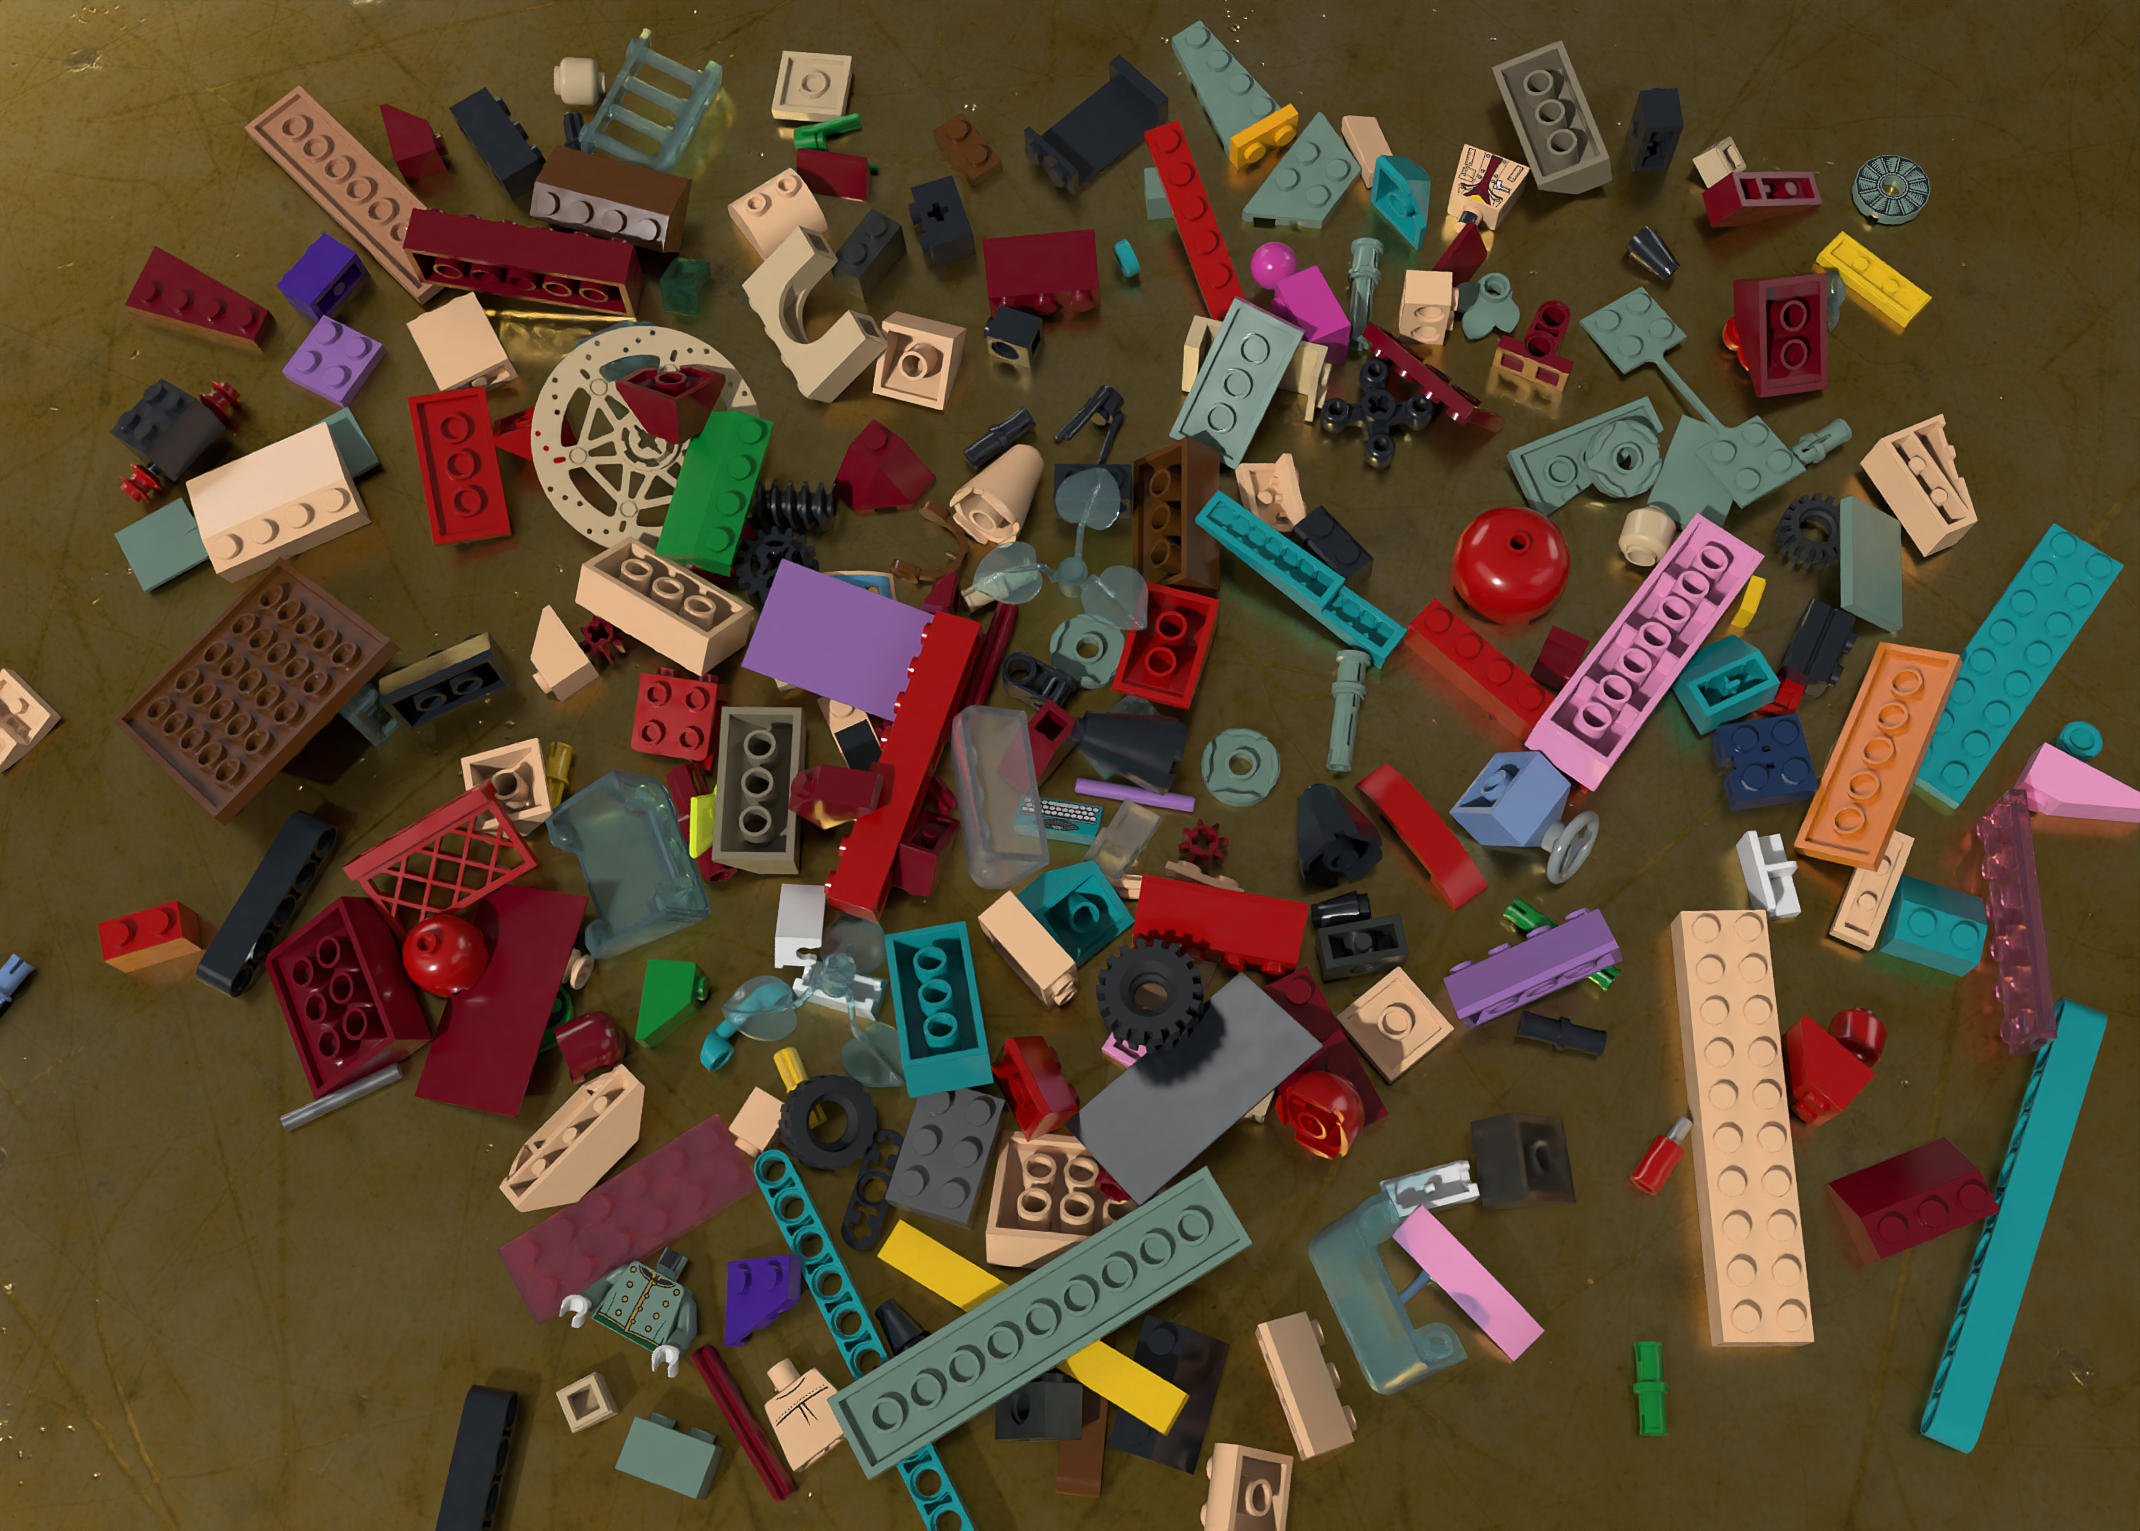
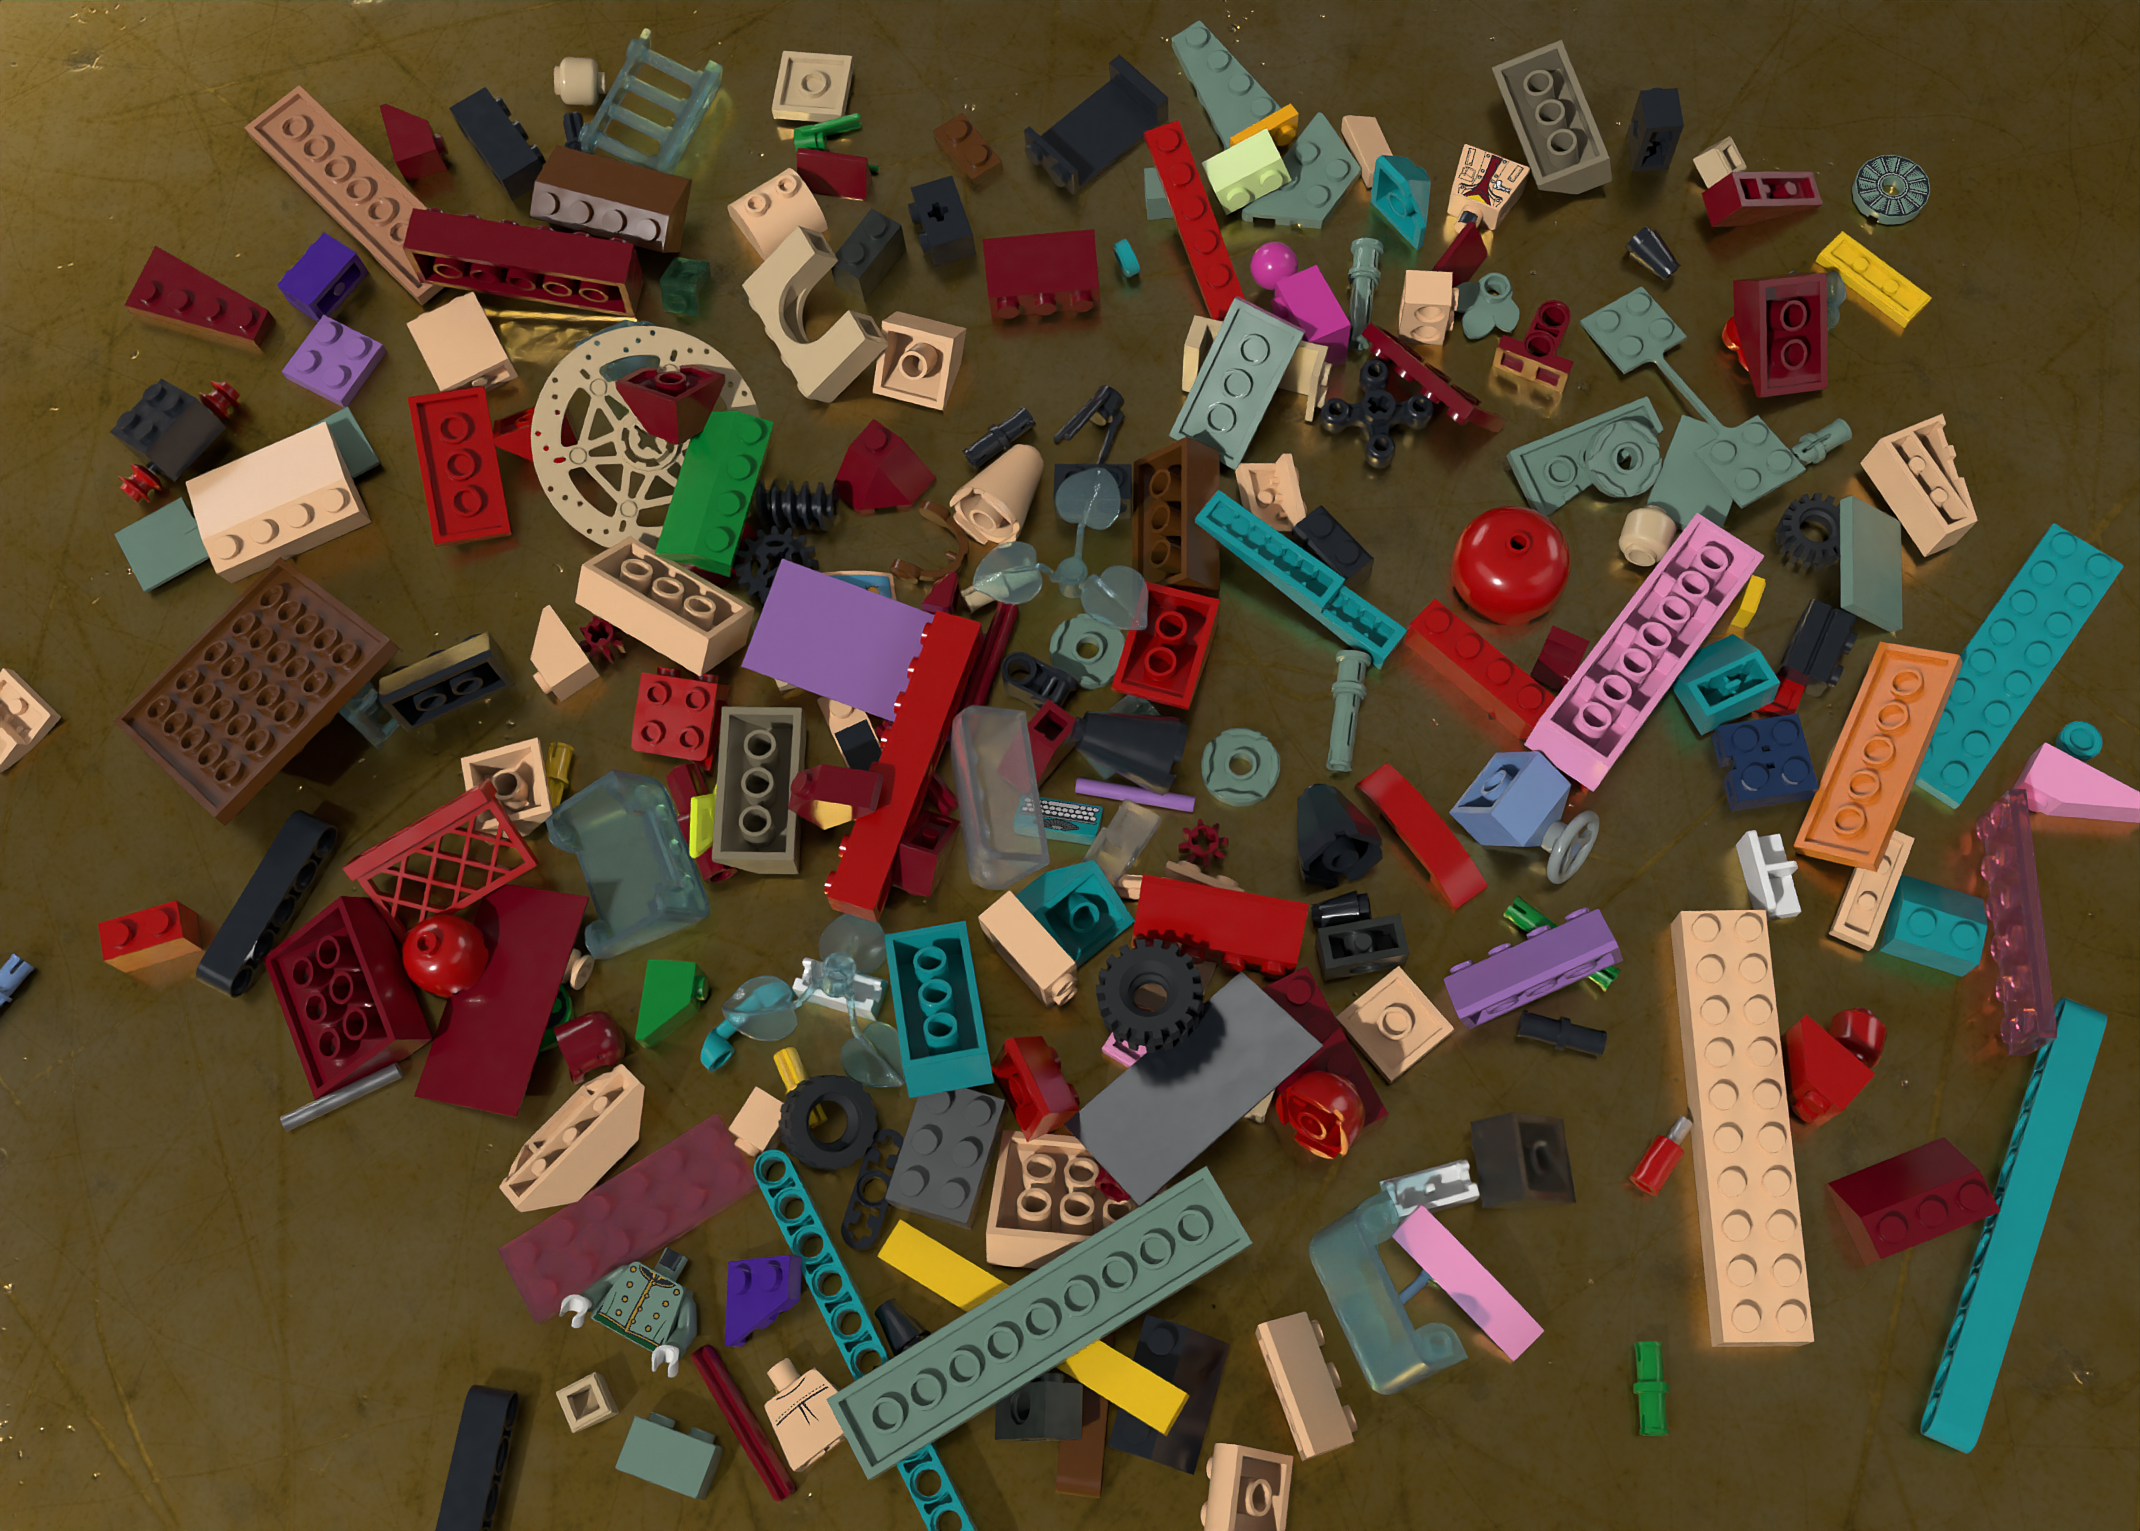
white hinge [775,884,826,968] -> none
black brick [984,305,1044,368] -> none
none -> yellowish green brick [1201,128,1292,215]

